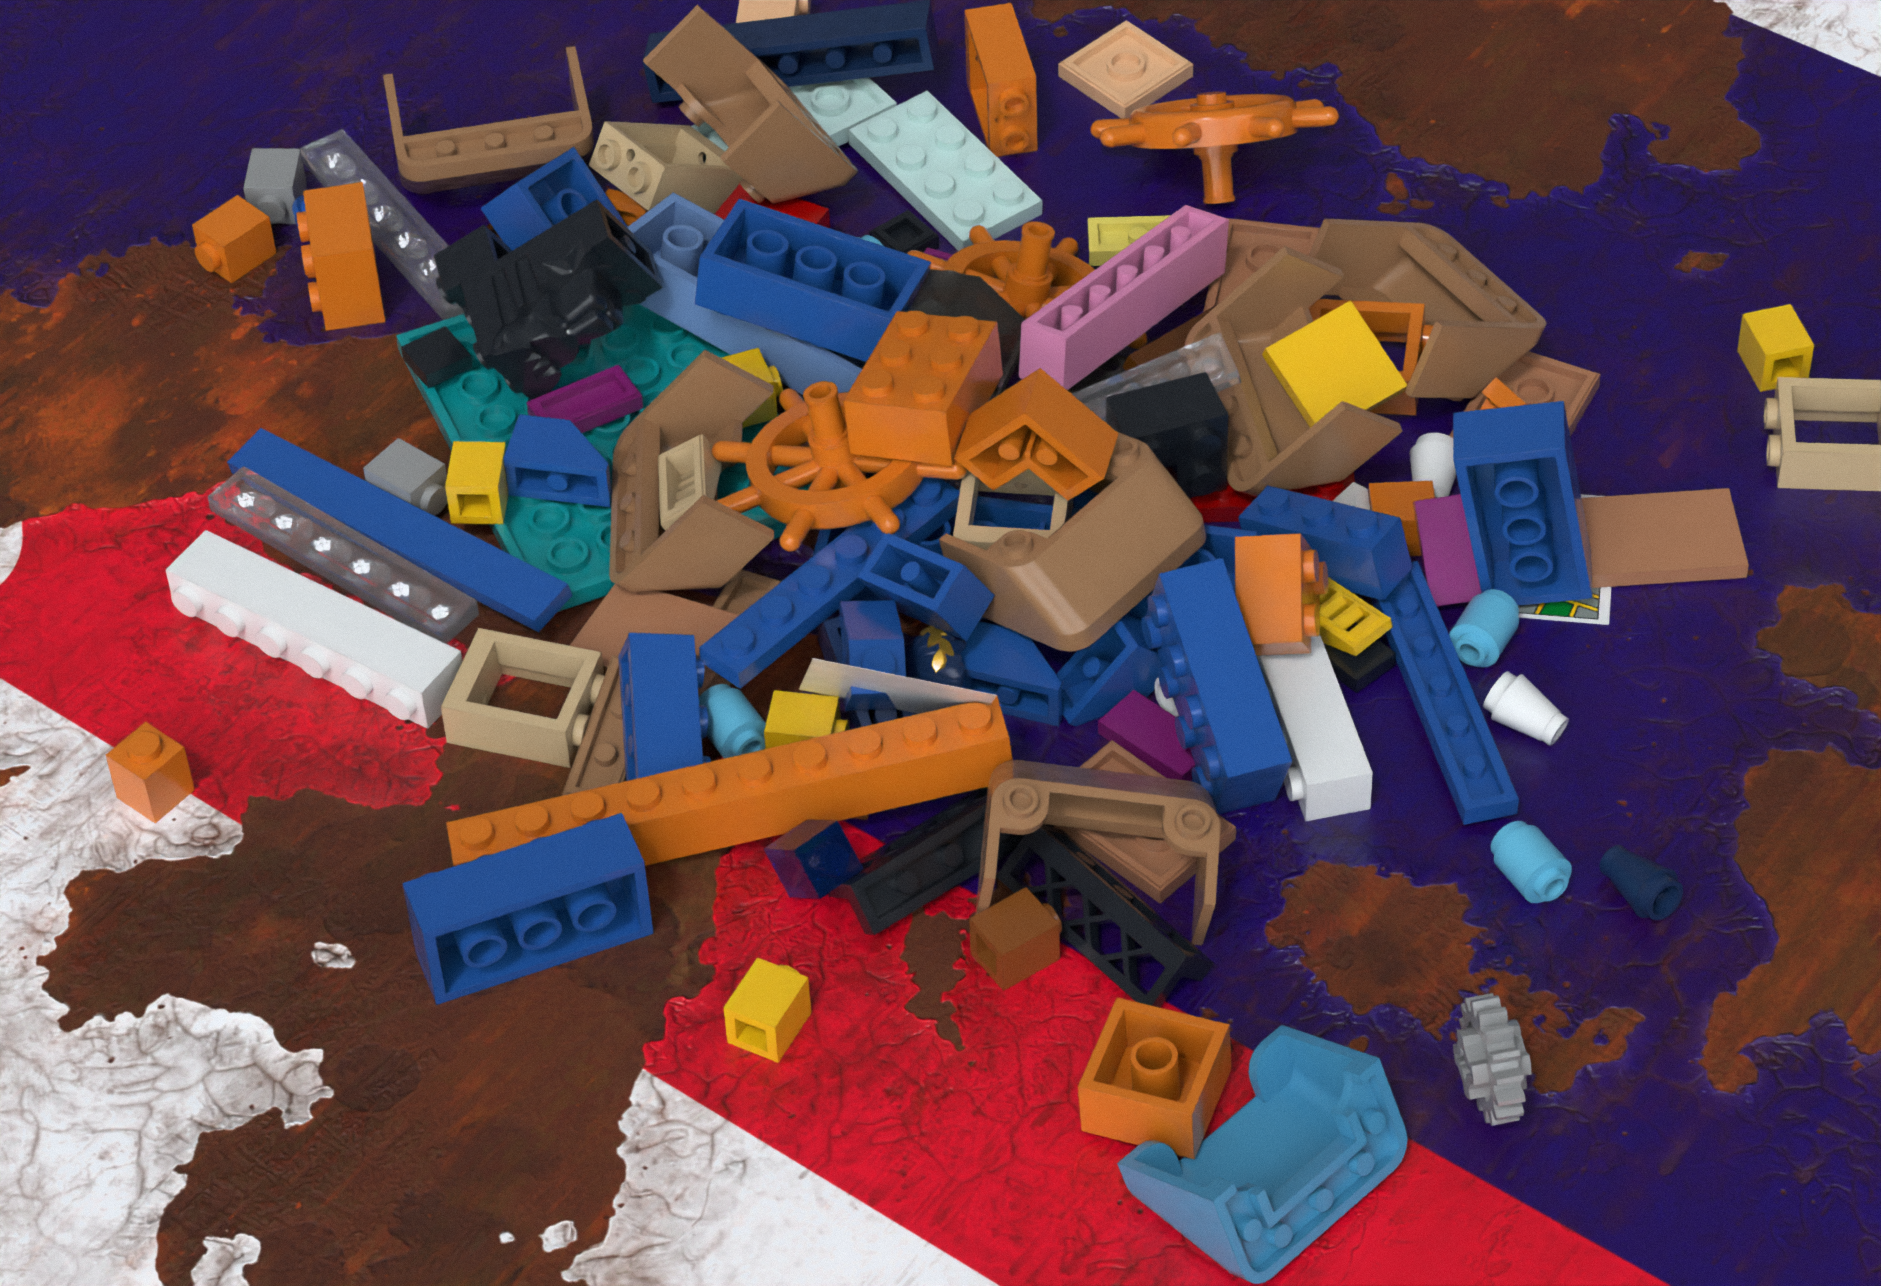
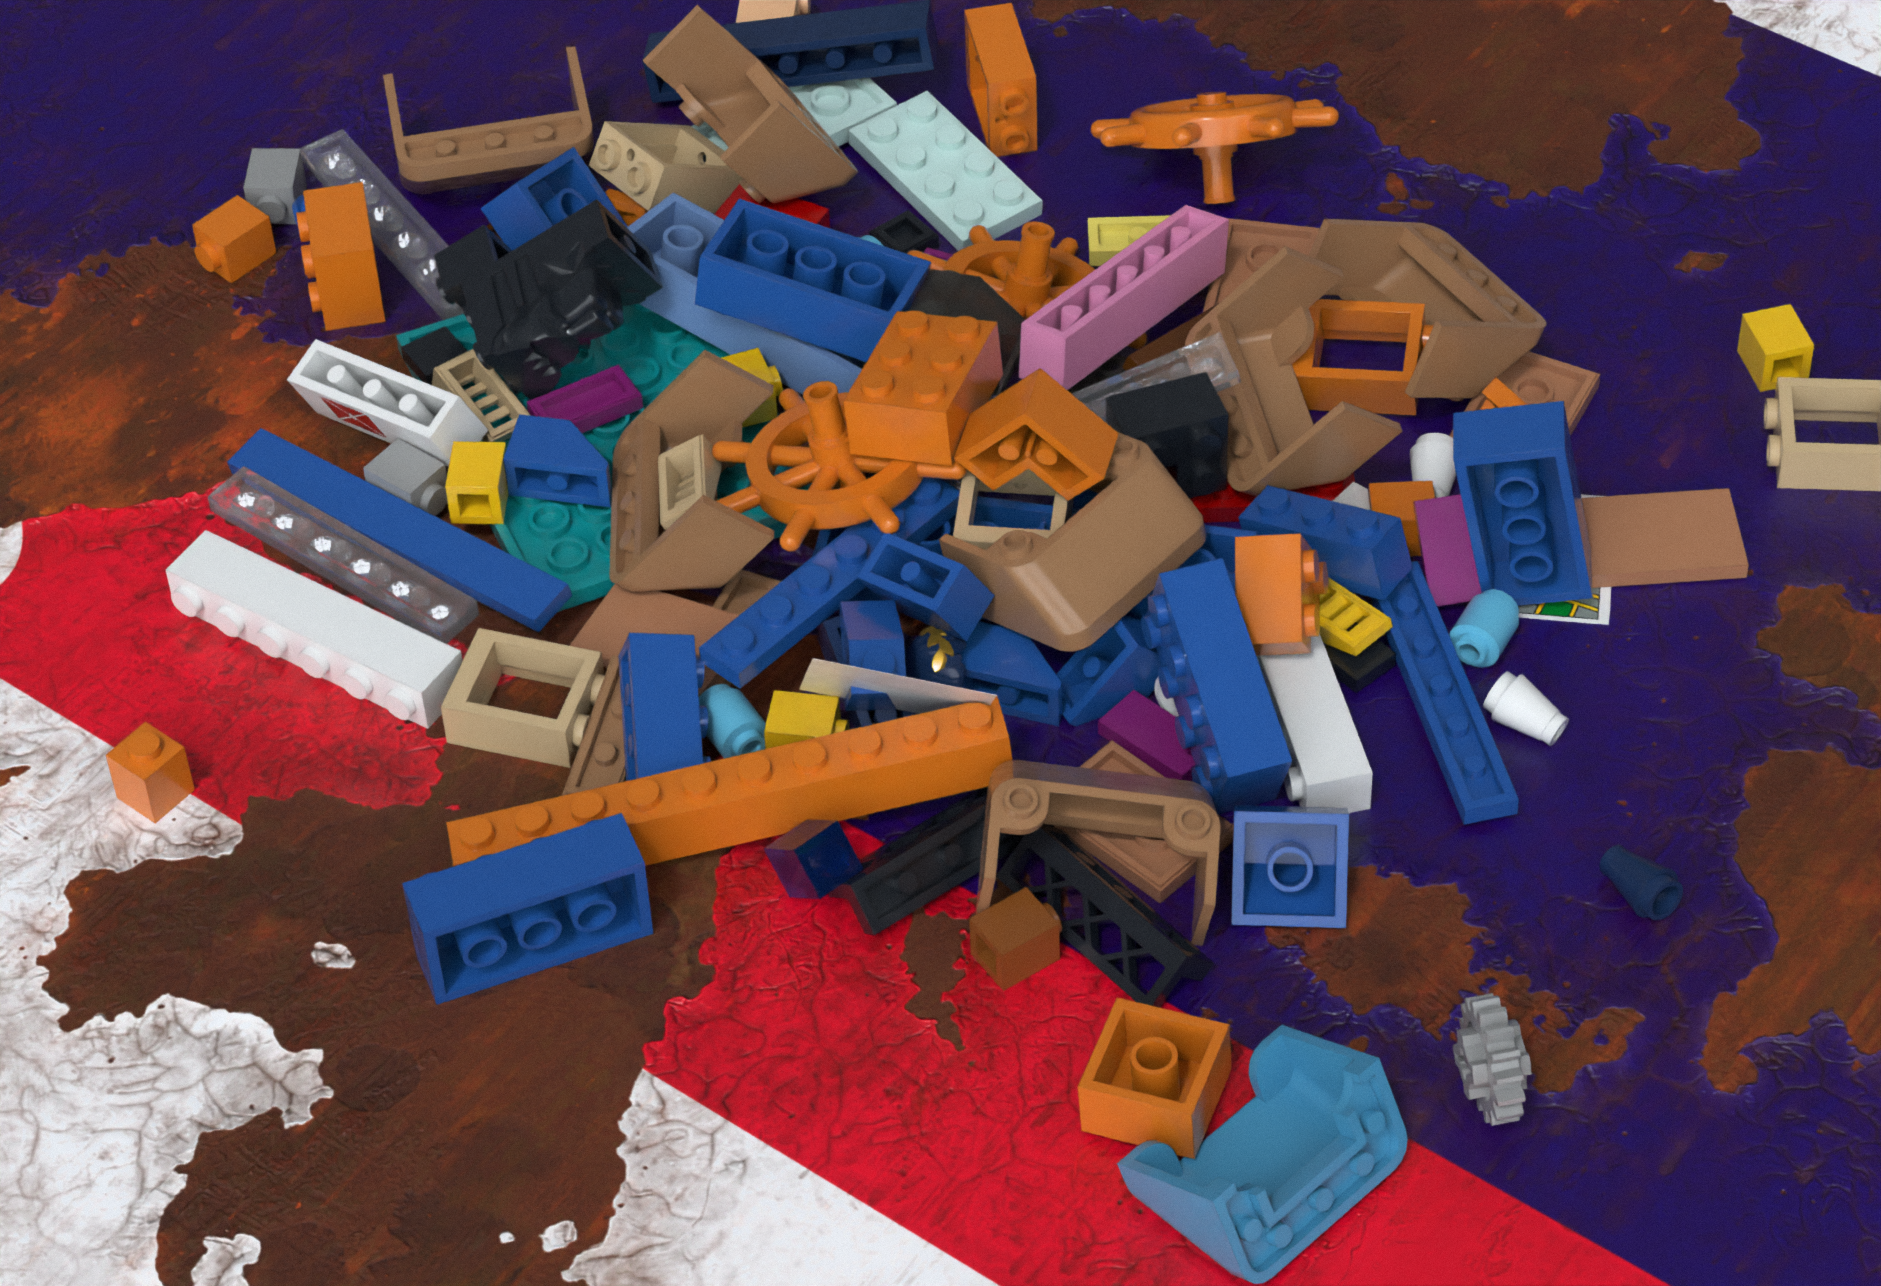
yellow brick [723,957,811,1063] -> none
light nougat tile [1058,20,1193,118] -> none
yellow tile [1262,300,1408,428] -> none
medium azure brick [1491,821,1572,903] -> none
none -> white brick [287,339,488,467]
none -> tan slope [432,349,531,442]
none -> blue slope [1231,805,1349,928]

